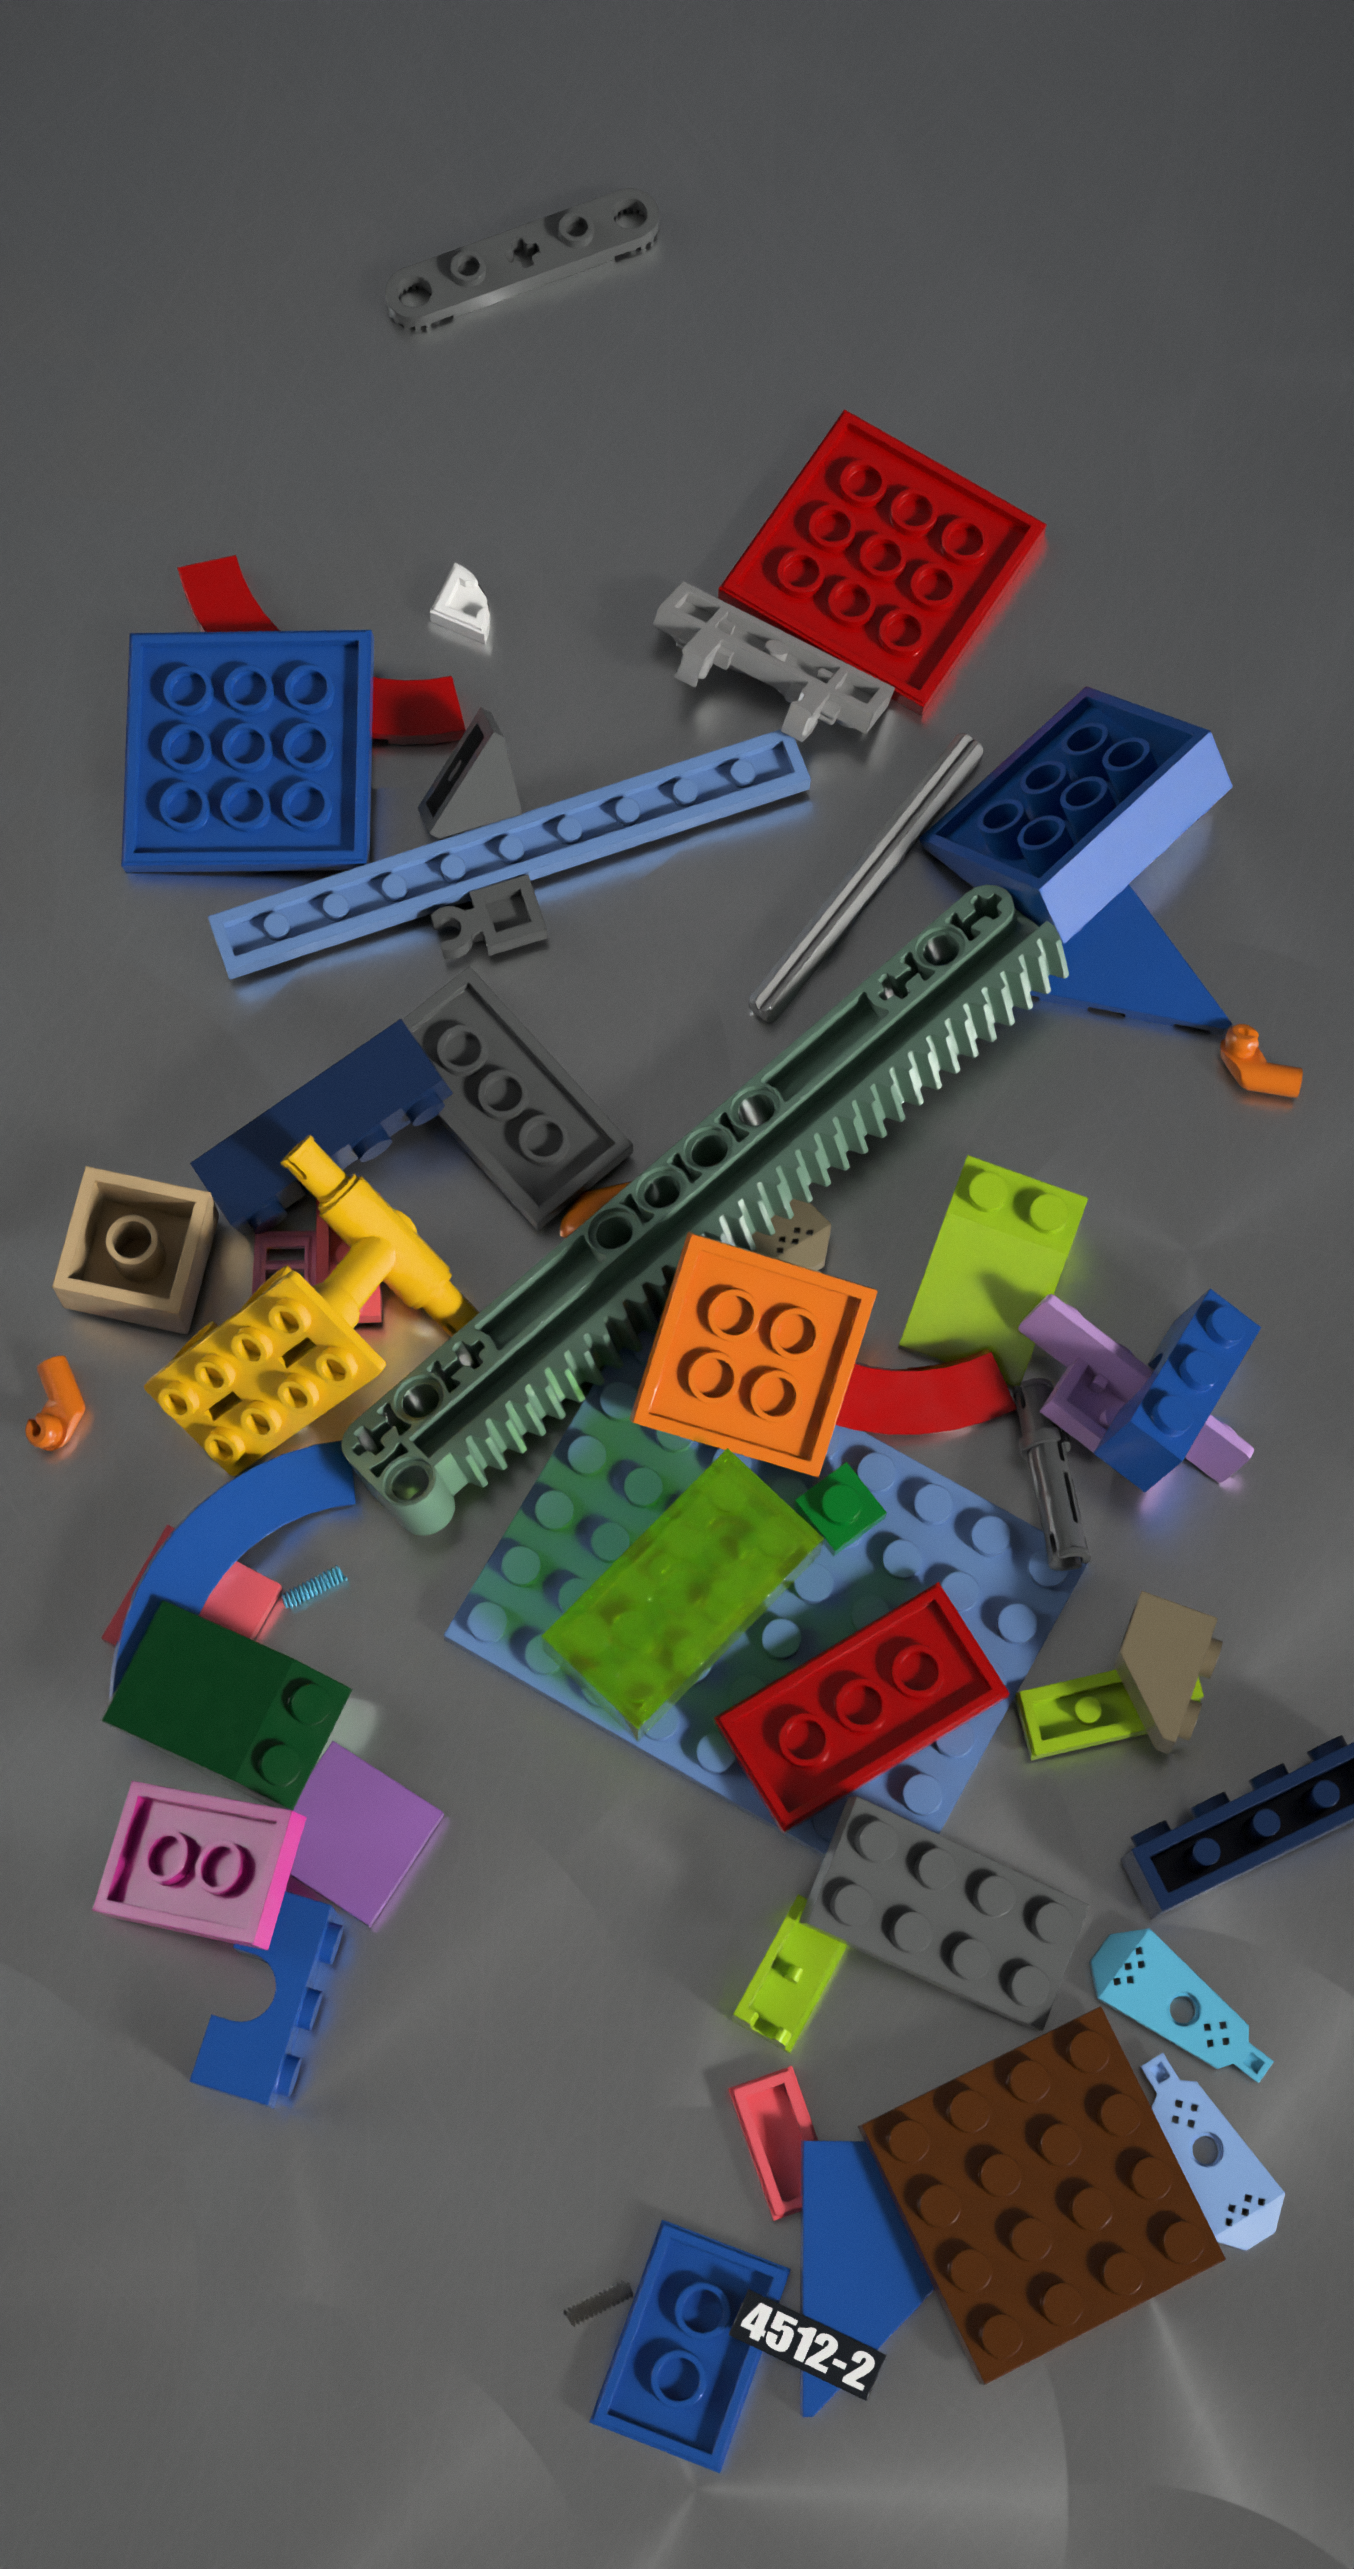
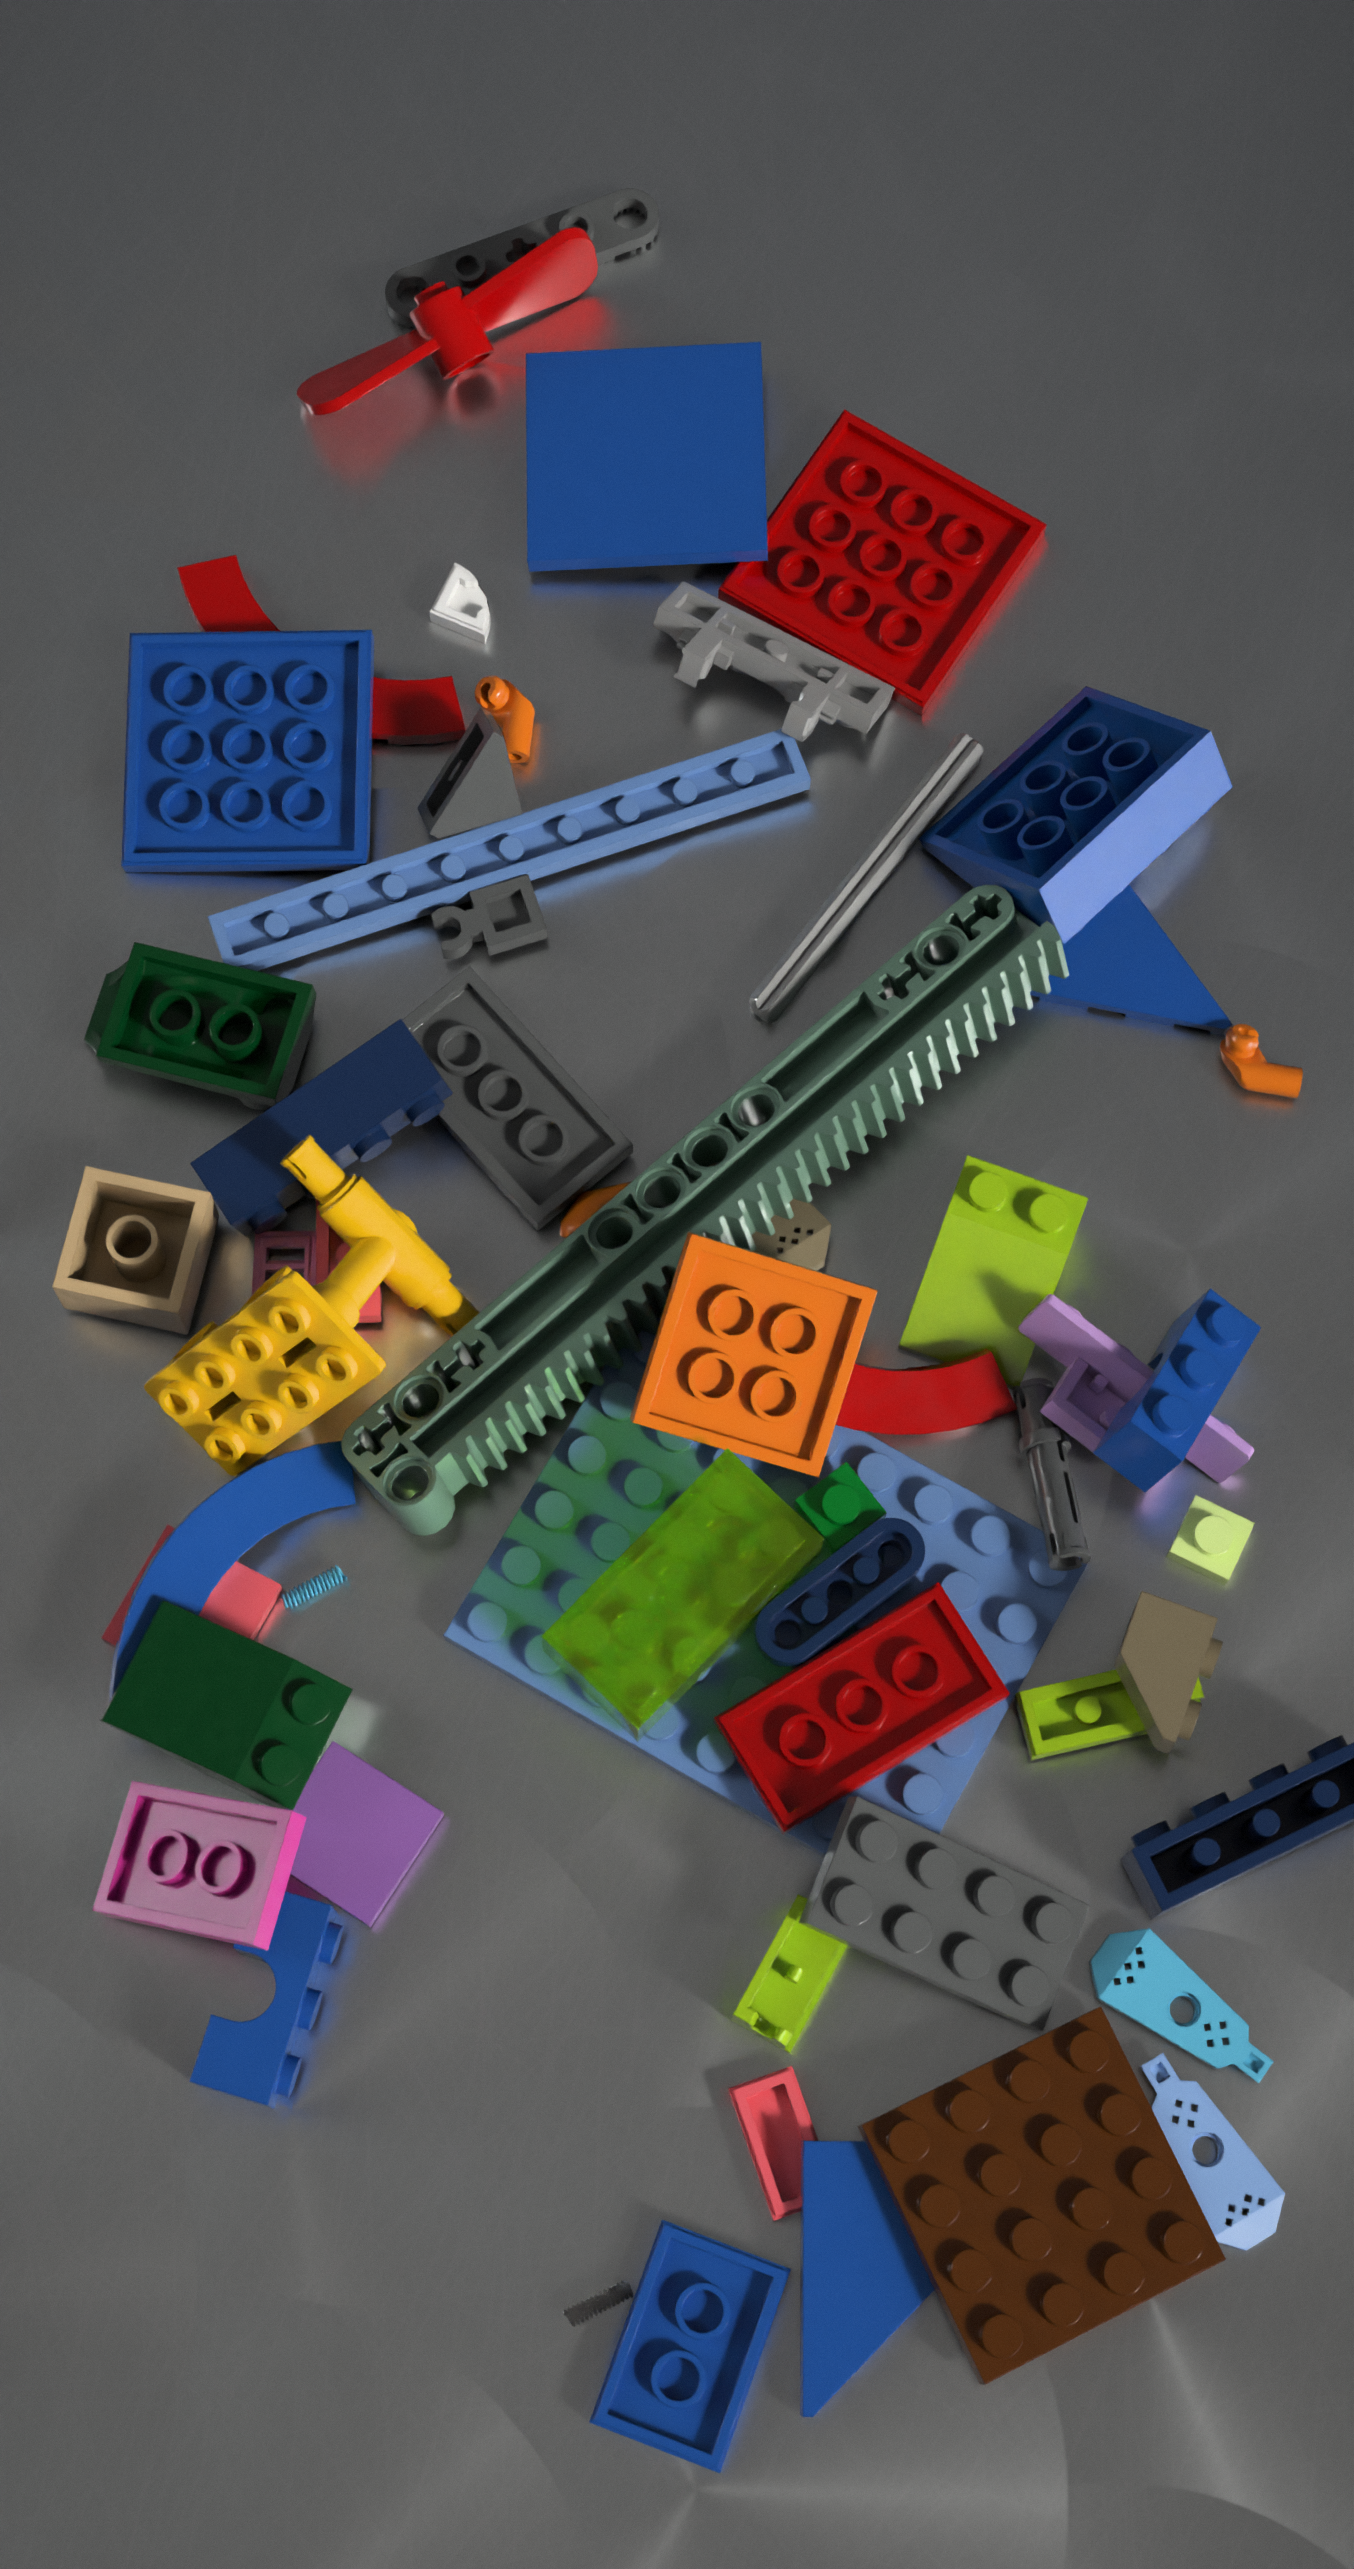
orange arm [25,1355,85,1451] -> none
black sticker [729,2289,887,2401] -> none
none -> dark green slope [83,942,316,1110]
none -> red piece [297,227,598,415]
none -> orange arm [474,675,535,764]
none -> blue tile [526,342,768,572]
none -> dark blue plate [754,1518,925,1667]
none -> yellowish green plate [1166,1495,1255,1585]

